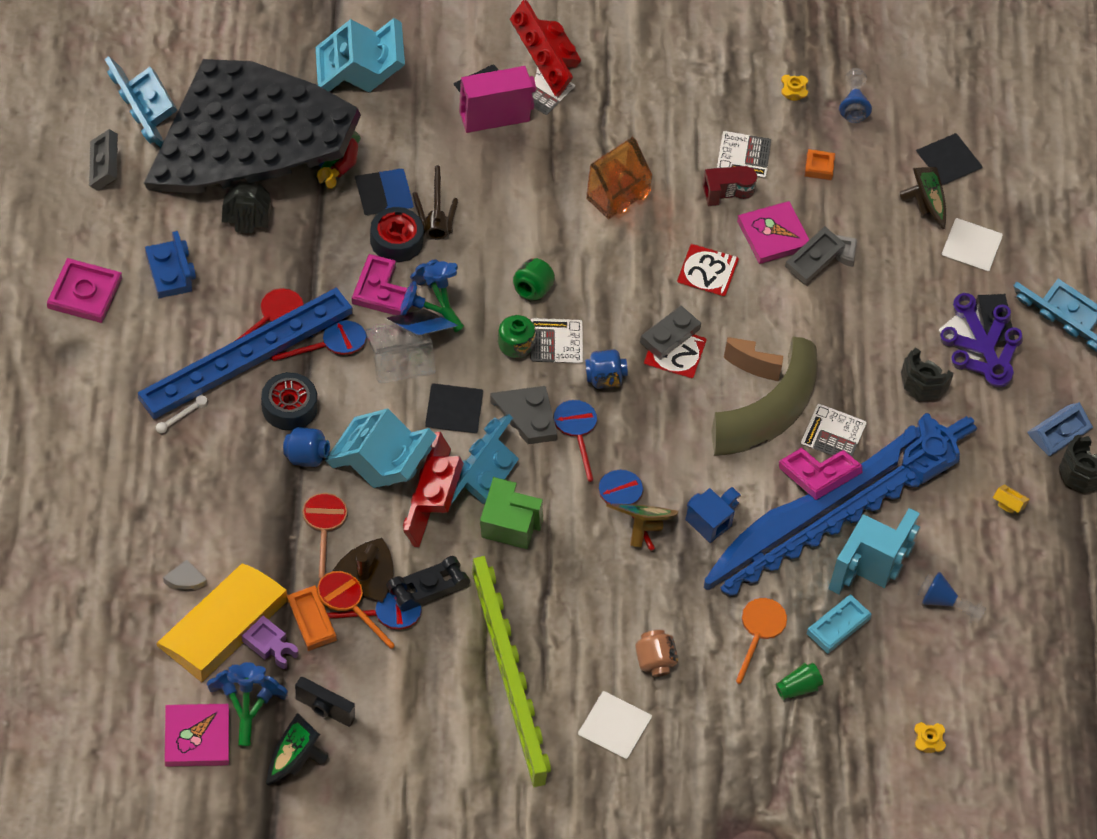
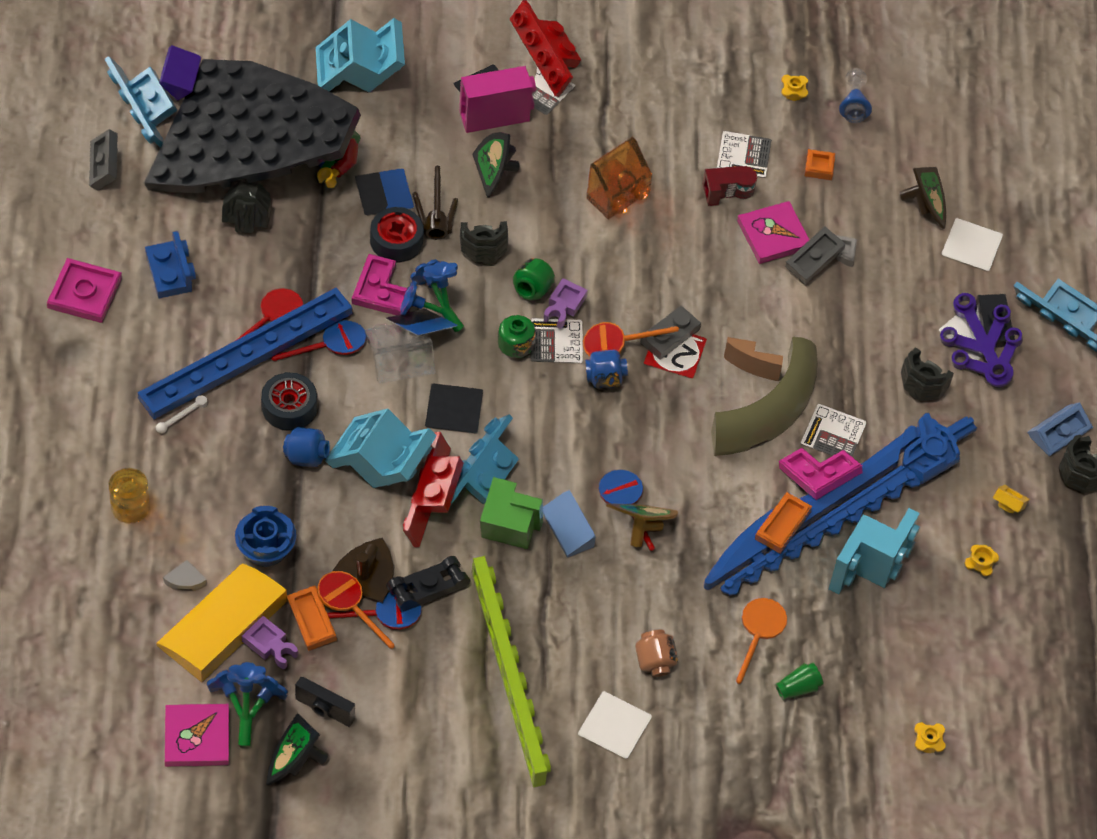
piece [302,493,348,579] -> none
dark grey wing [490,386,557,444] -> none
blue piece [554,400,597,482] -> none
sticker [677,244,739,296] -> none
blue brick [685,487,741,543] -> none
medium azure plate [806,594,872,654] -> none
black sticker [916,133,983,185] -> none
piece [918,572,986,623] -> none
none -> clear yellow wheel [108,468,150,523]
none -> dark purple slope [159,45,201,100]
none -> blue cone [235,506,296,567]
none -> pearl dark grey hair [460,221,509,264]
none -> shield [472,132,520,198]
none -> medium blue slope [543,490,596,558]
none -> medium lavender plate [544,278,588,329]
none -> piece [583,322,679,357]
none -> orange tile [755,492,812,554]
none -> yellow plate [964,545,999,576]

